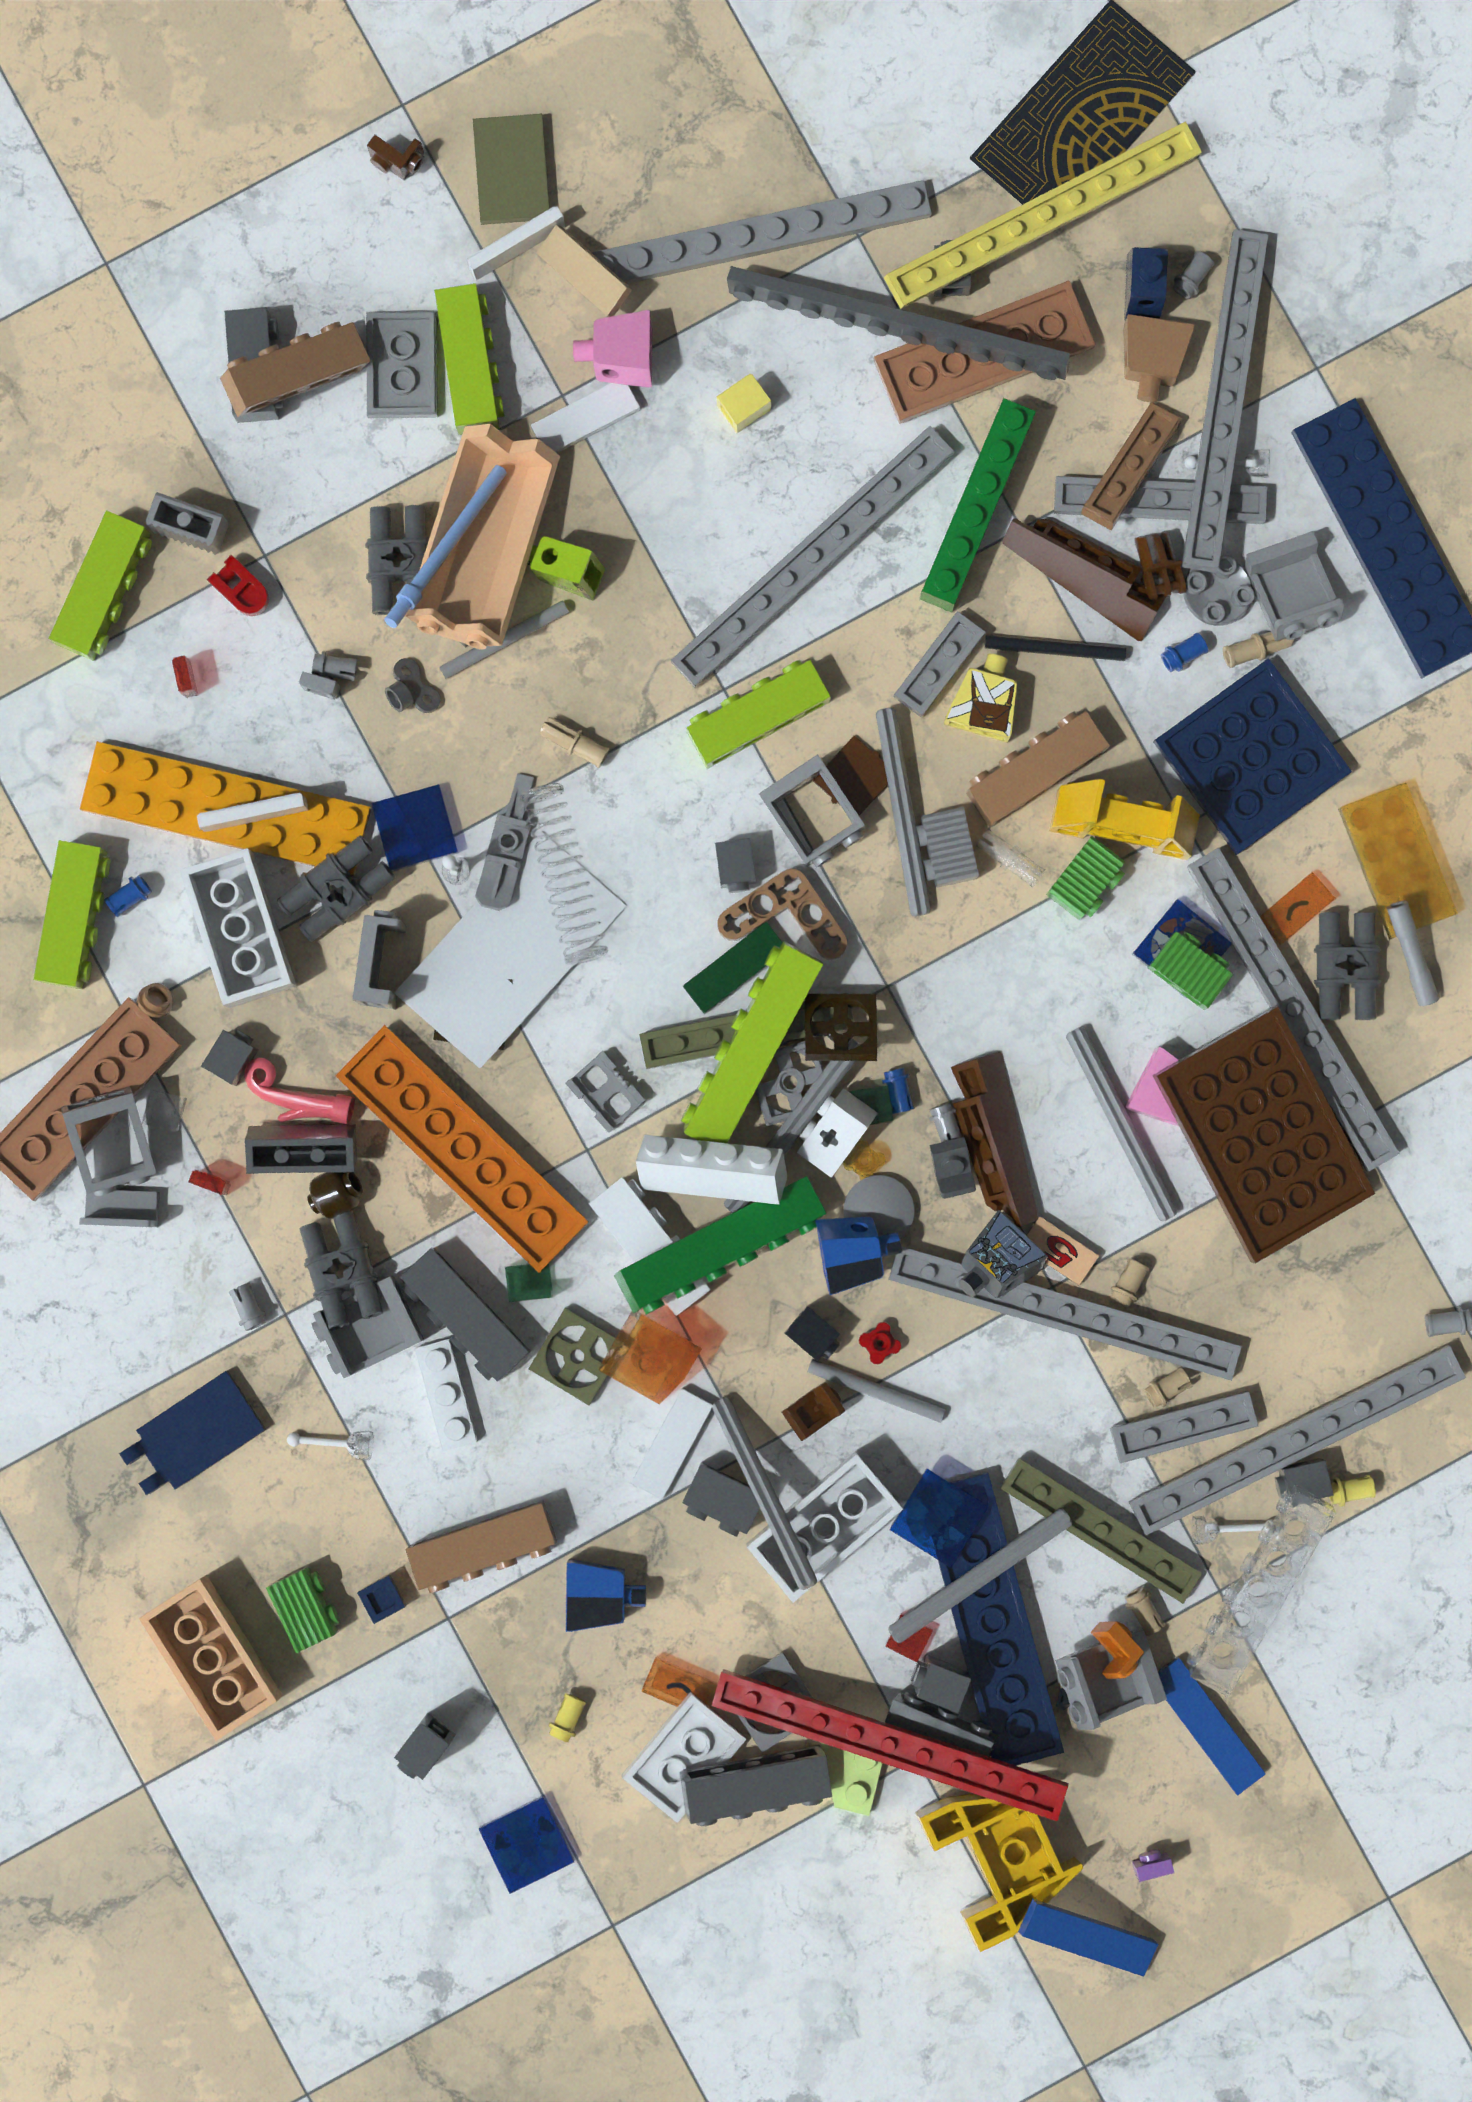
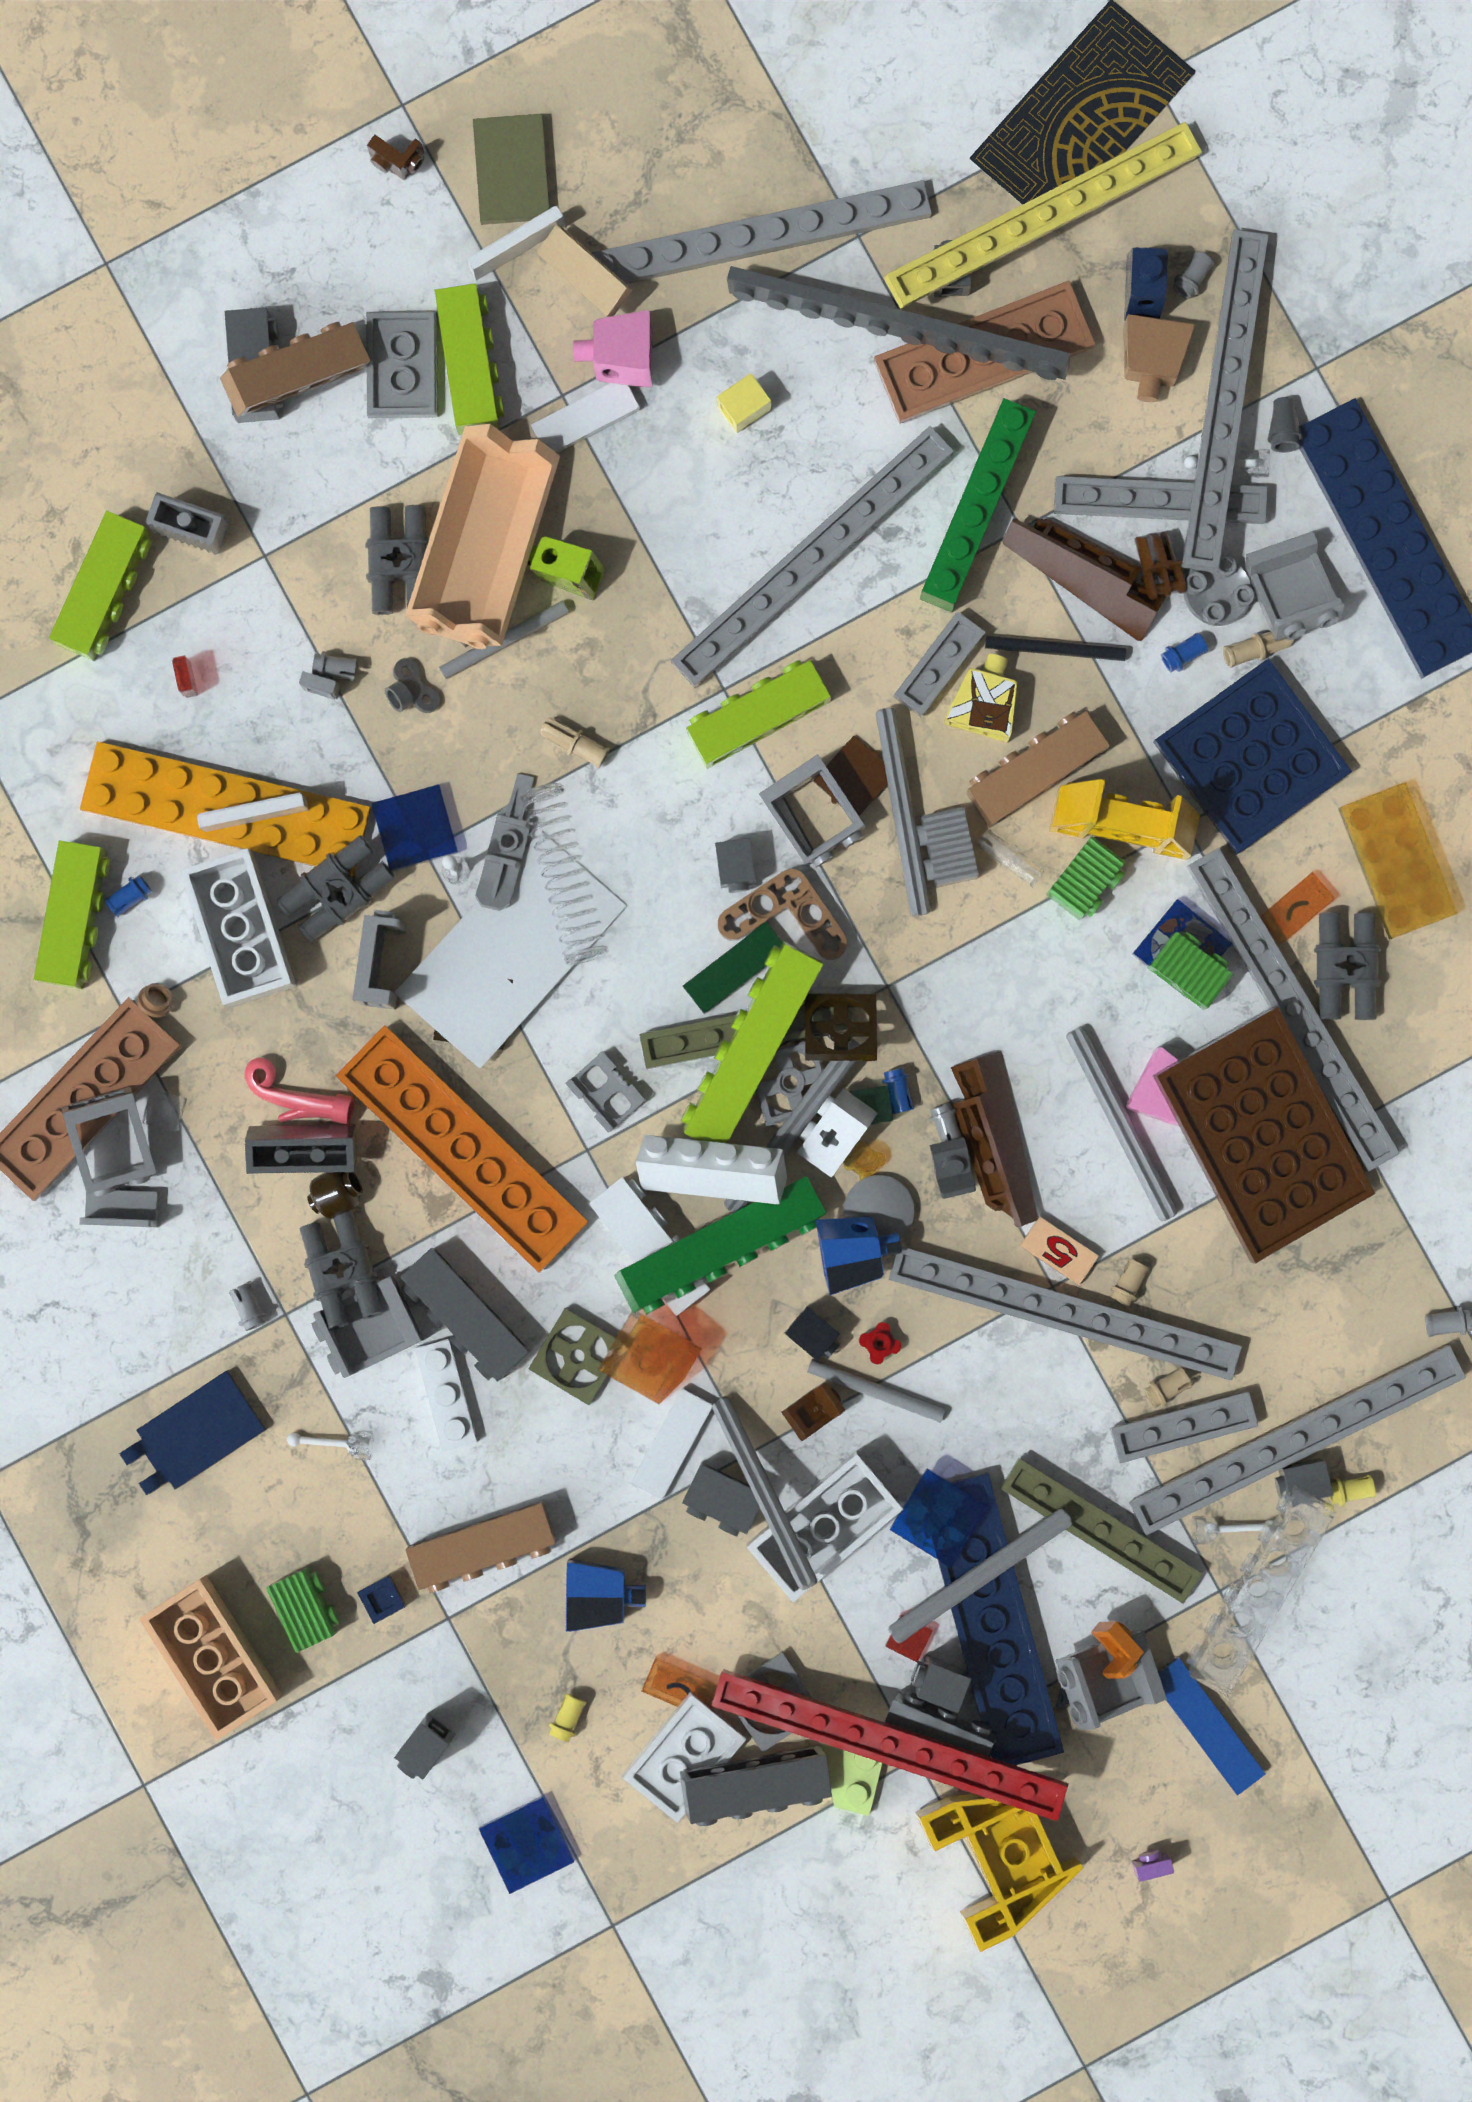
clear red tile [188,1170,231,1195] -> none
dark grey brick [201,1028,258,1086] -> none
red plate [206,555,269,616] -> none
light blue bar [384,465,507,628] -> none
clear green panel [505,1264,553,1302] -> none
torso [959,1210,1048,1298] -> none
blue tile [1018,1899,1158,1977] -> none
medium nougat tile [1081,402,1182,531] -> none
tan pin [1125,1587,1166,1636] -> none
light grey piece [1387,900,1439,1006] -> none
none -> dark grey cone [1267,397,1303,453]

